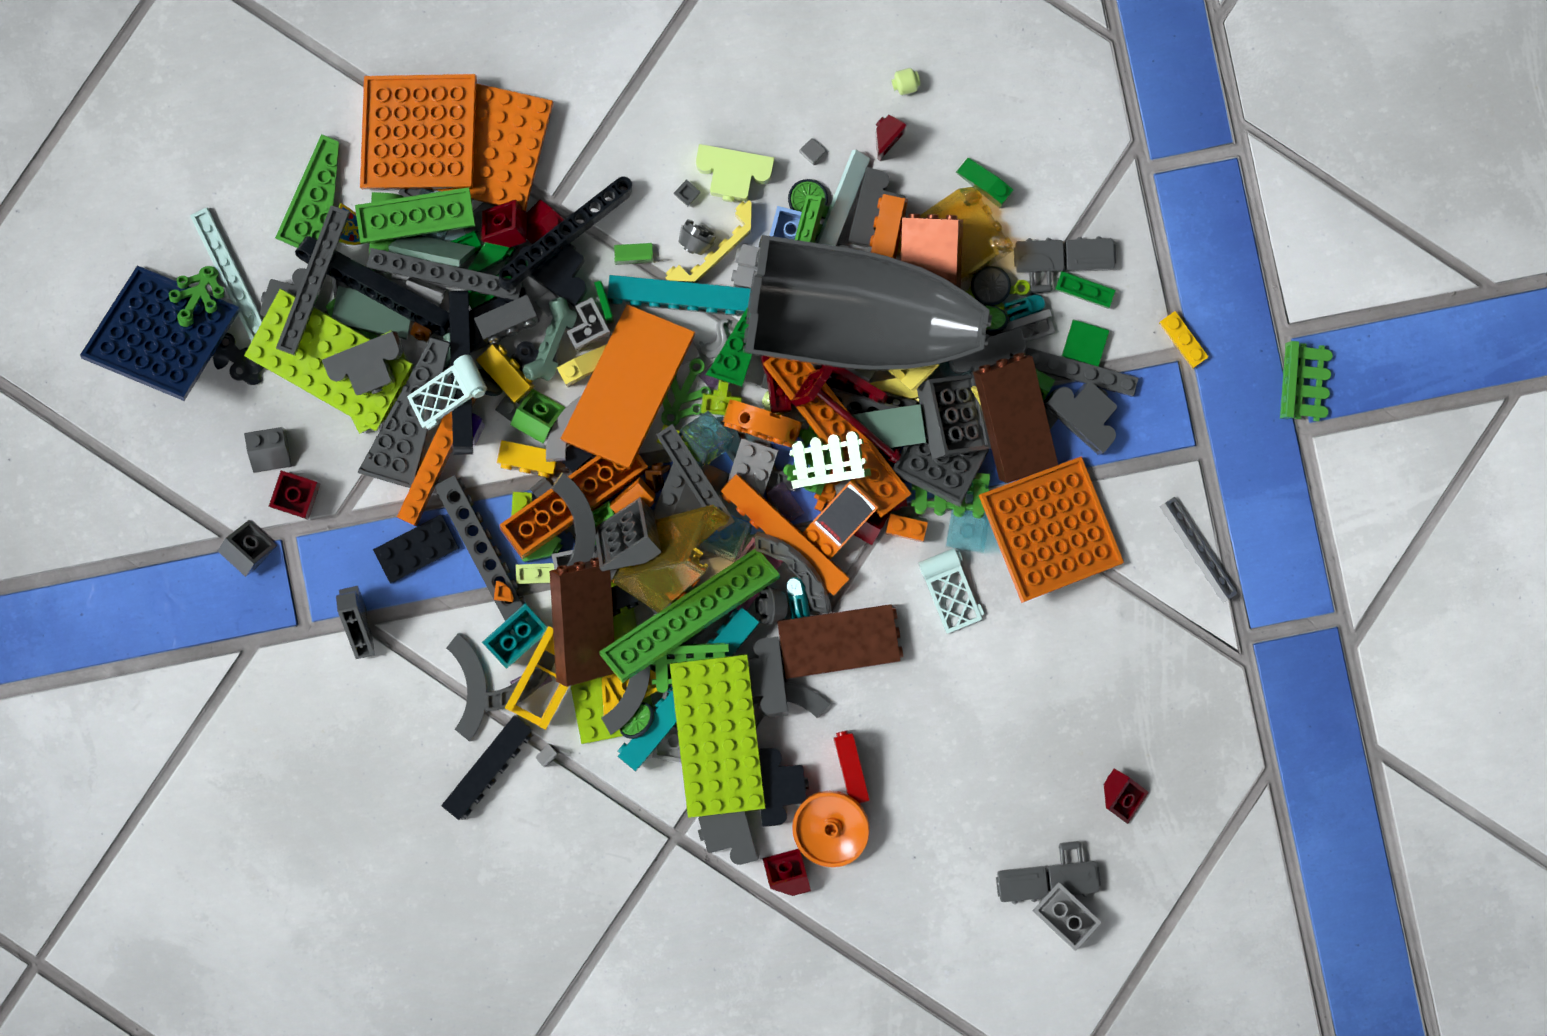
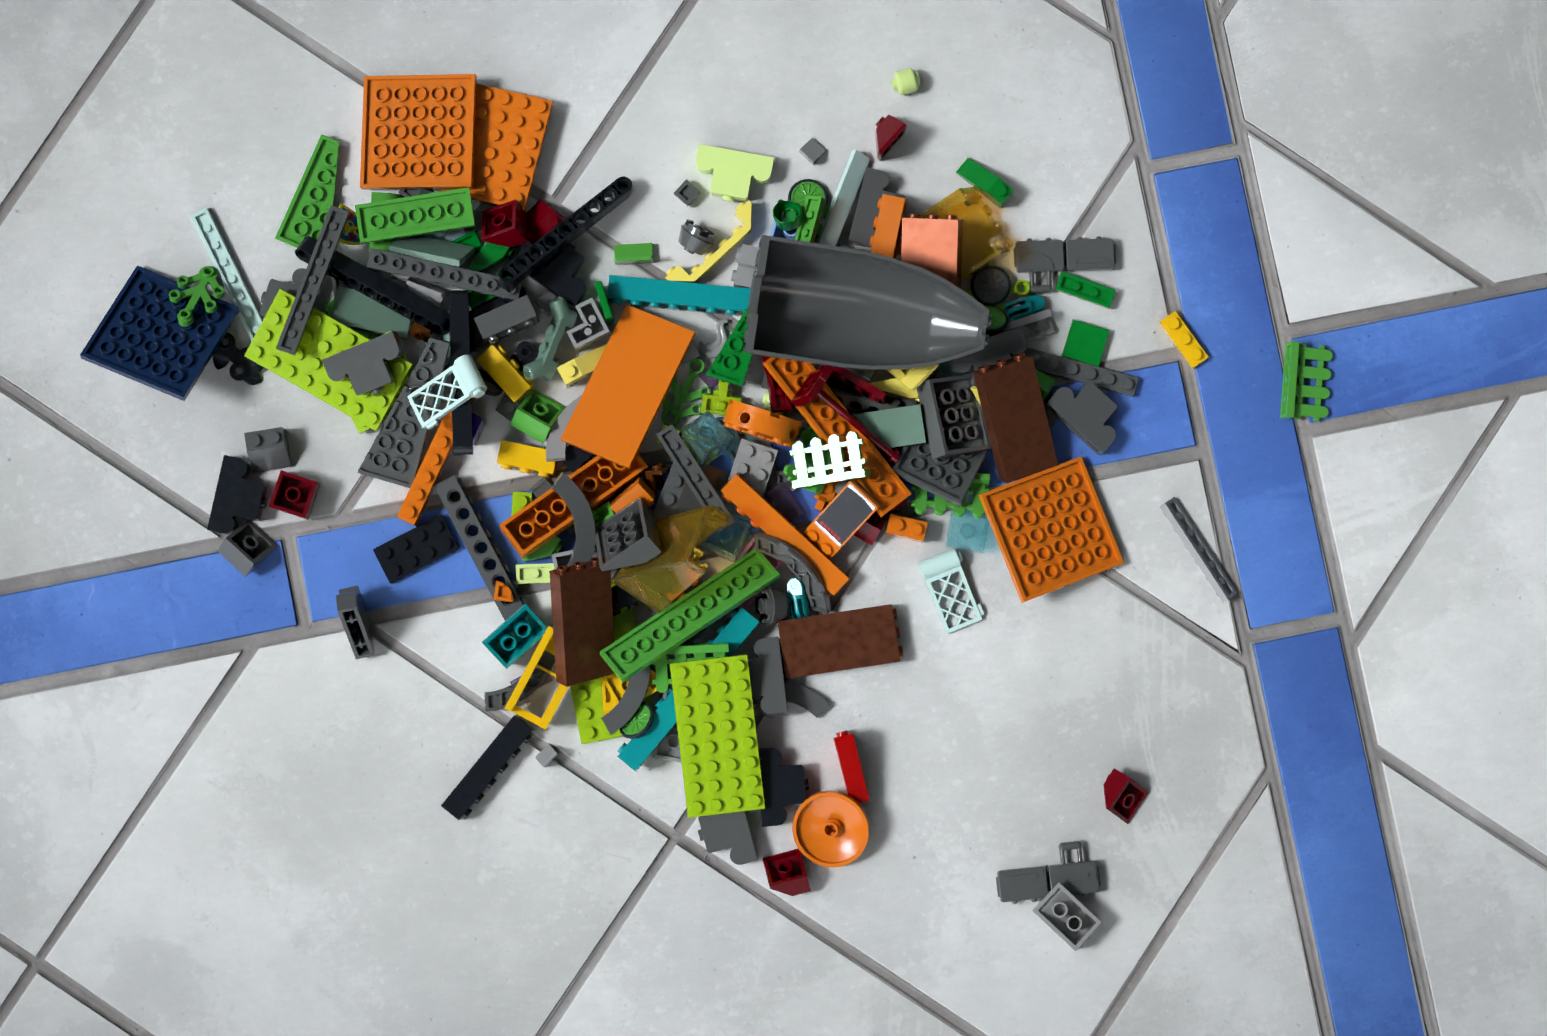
dark grey tile [446,633,487,742] -> none
none -> black brick [207,455,268,535]
none -> green hair [773,199,803,231]

